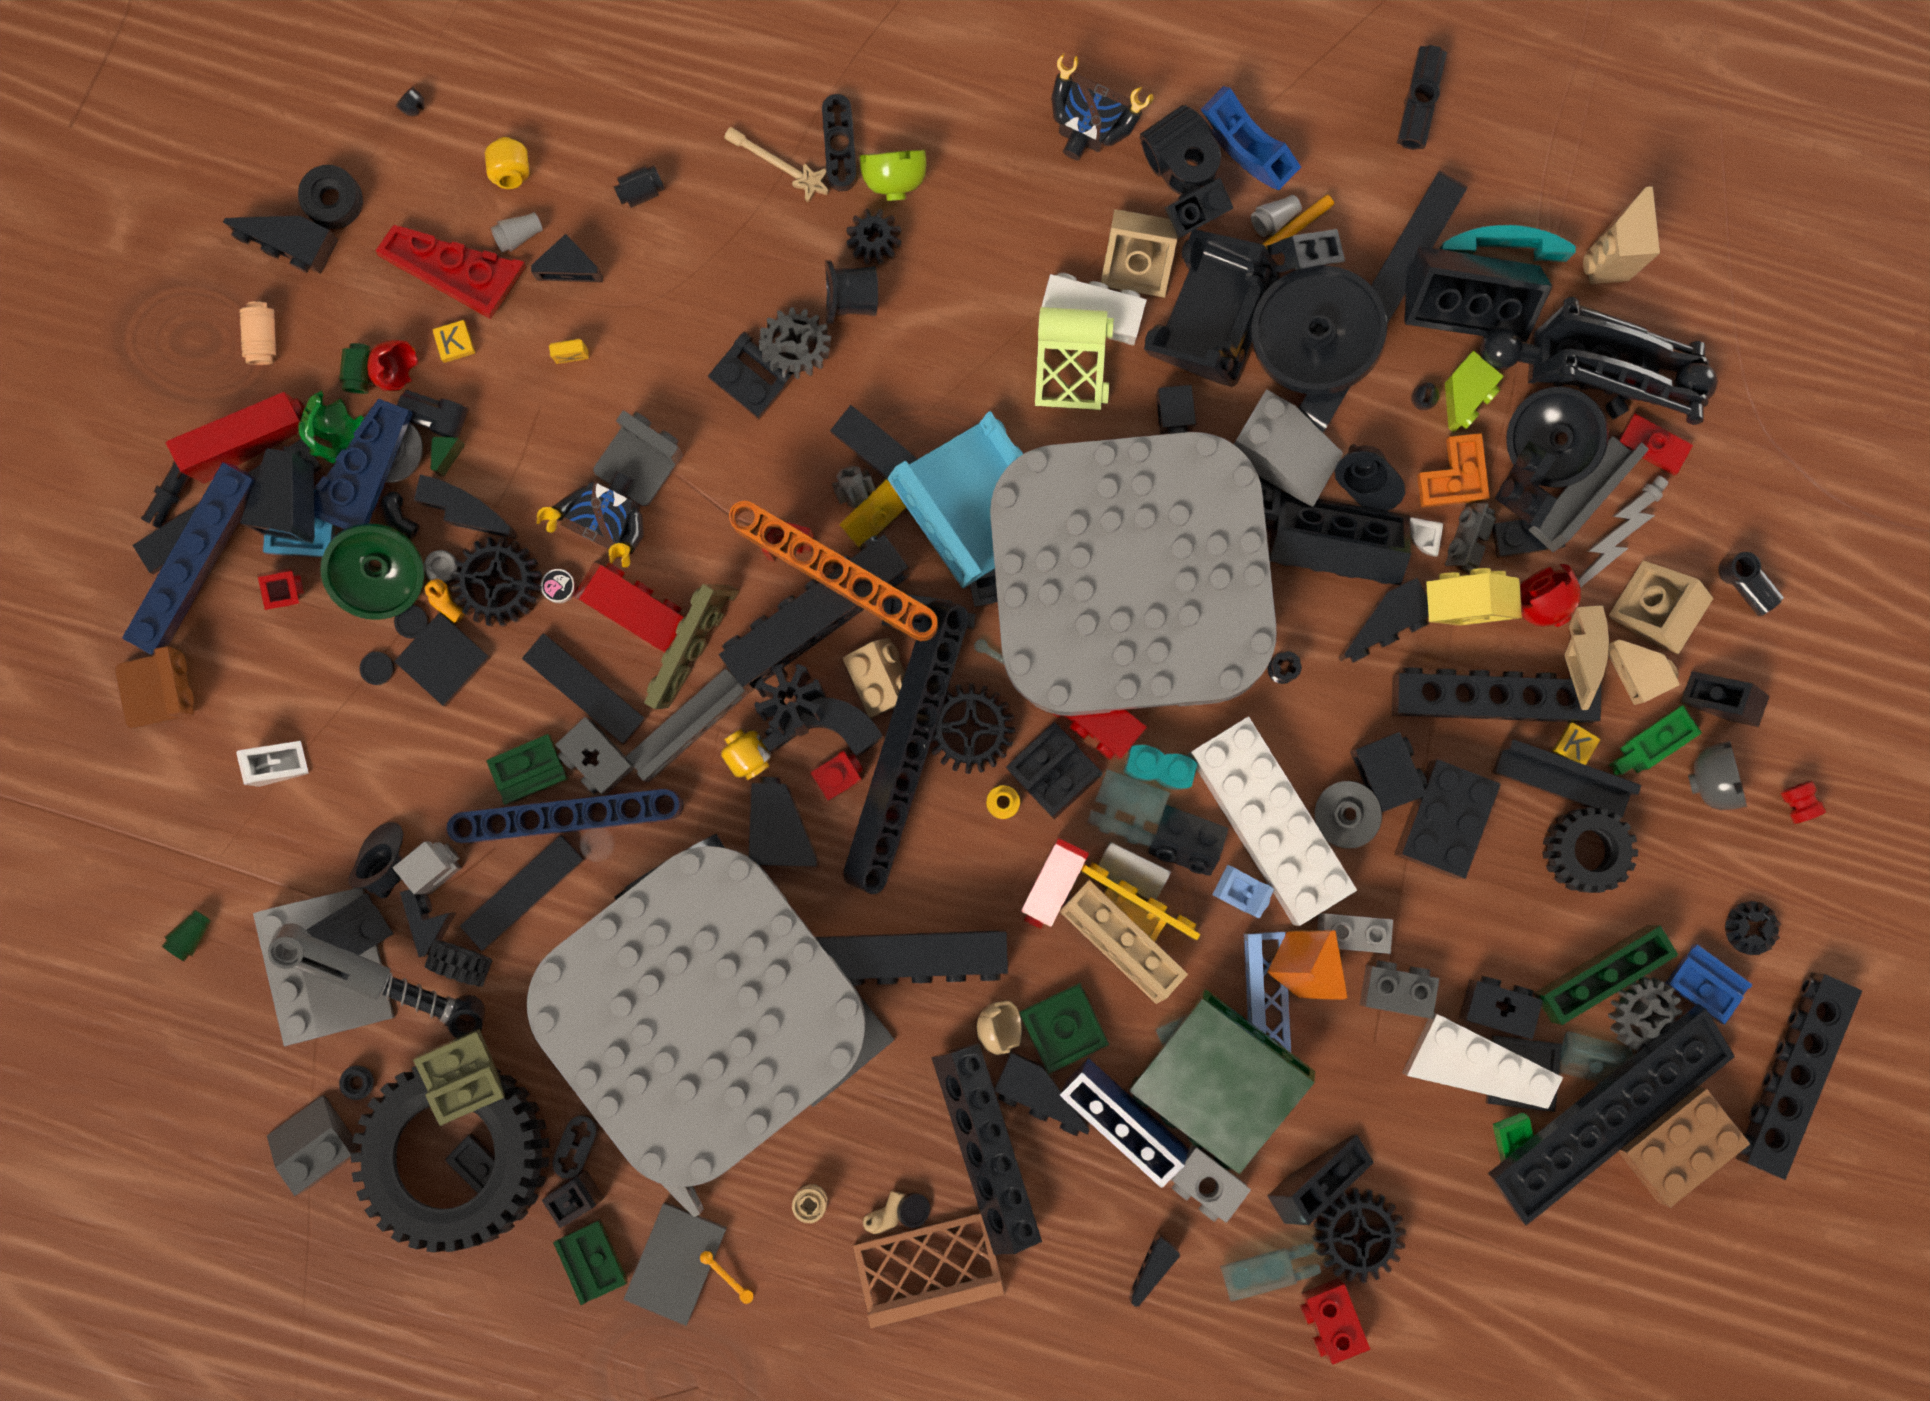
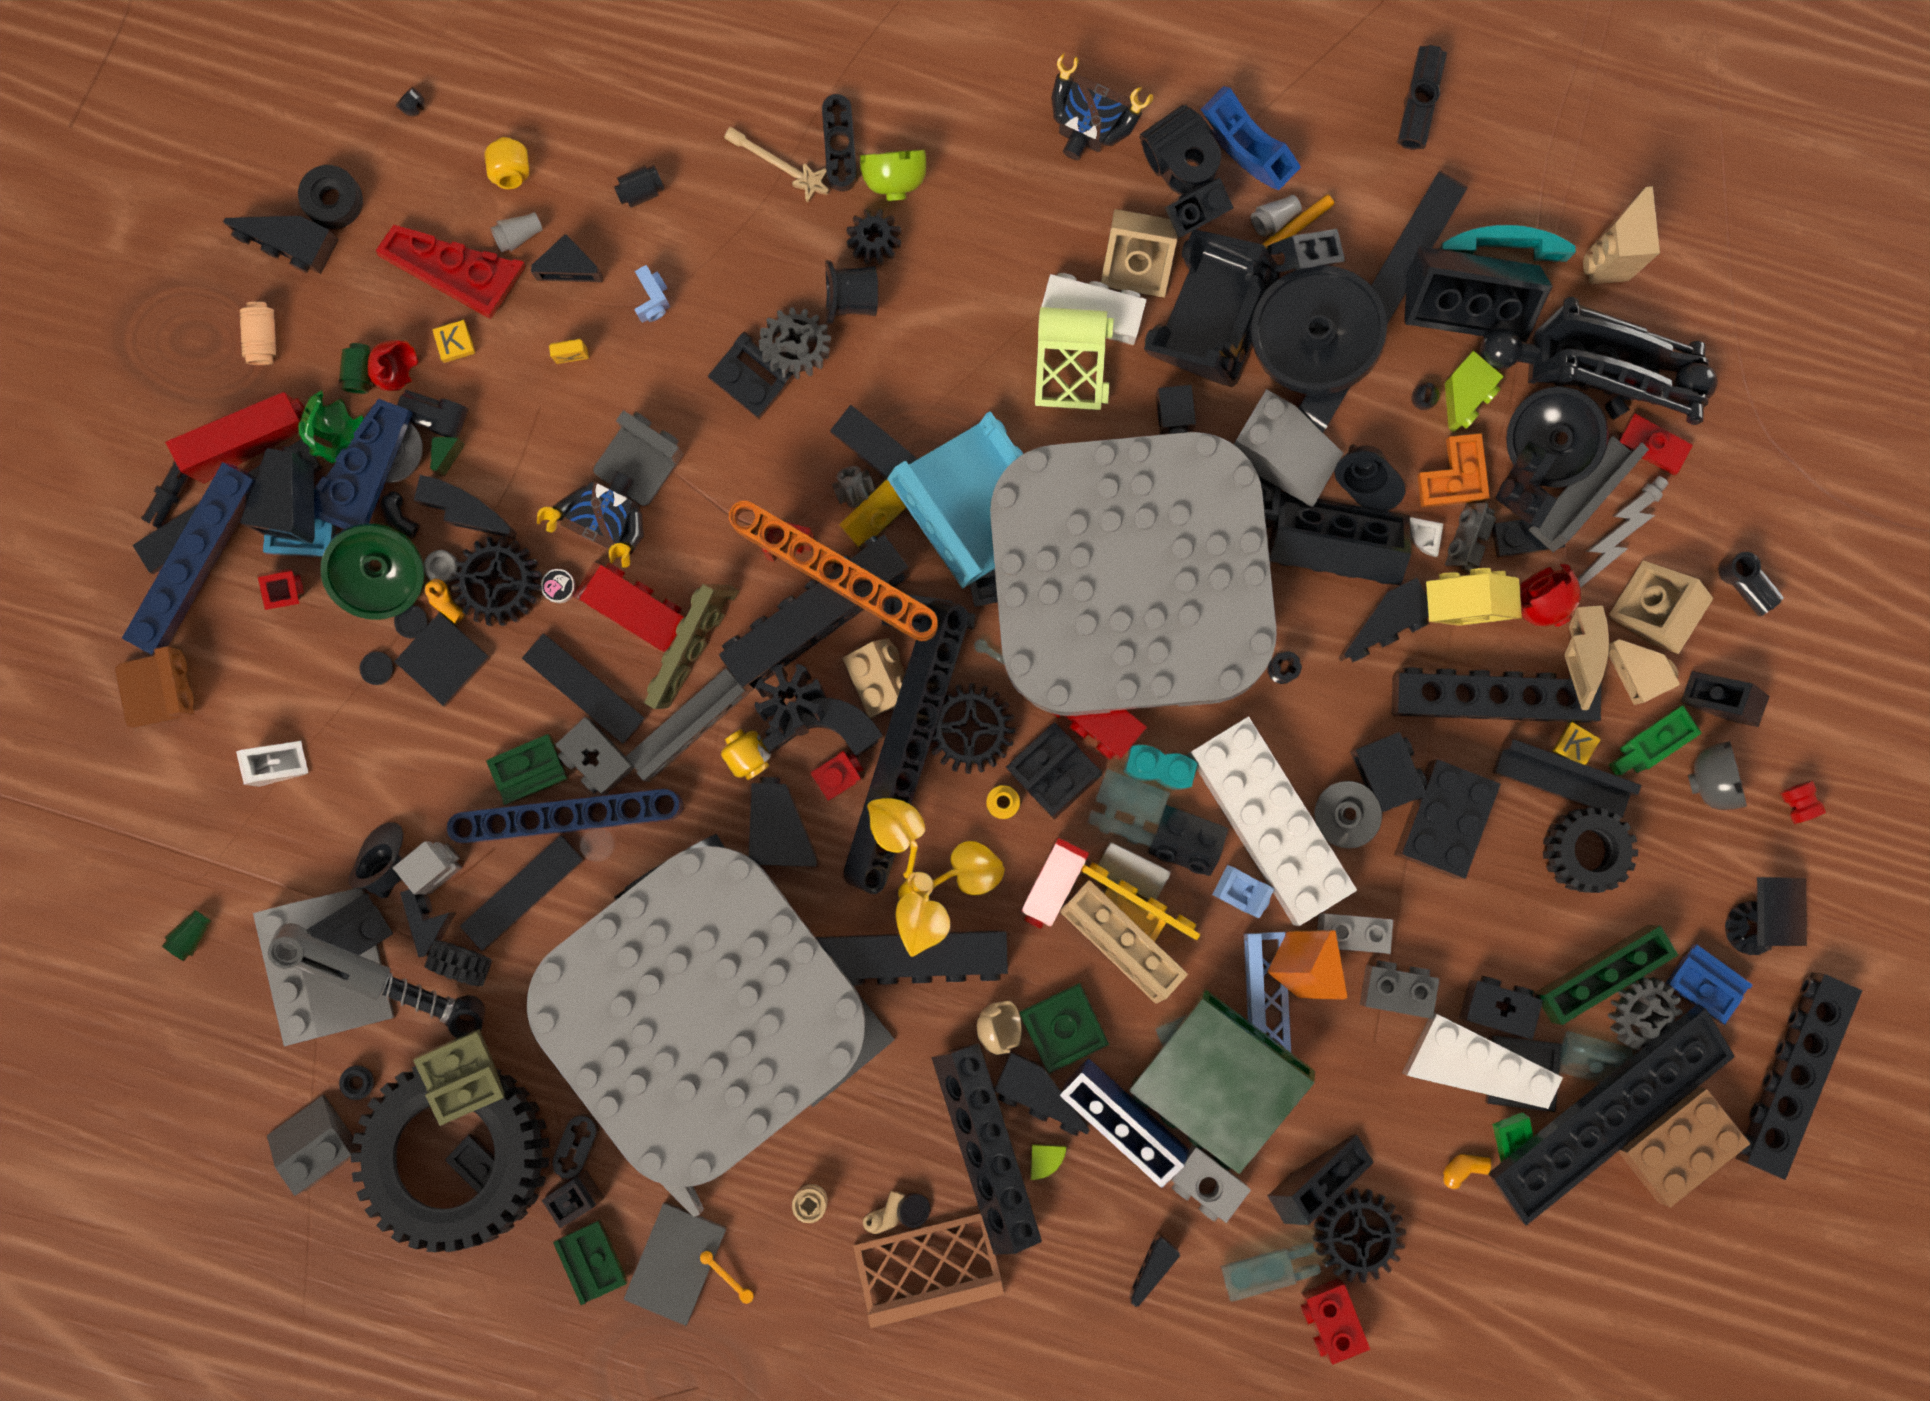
none -> light blue bracket [634,265,670,323]
none -> yellow plant [867,798,1005,957]
none -> lime tile [1031,1144,1066,1180]
none -> light orange arm [1443,1154,1491,1189]
none -> black slope [1757,877,1807,946]

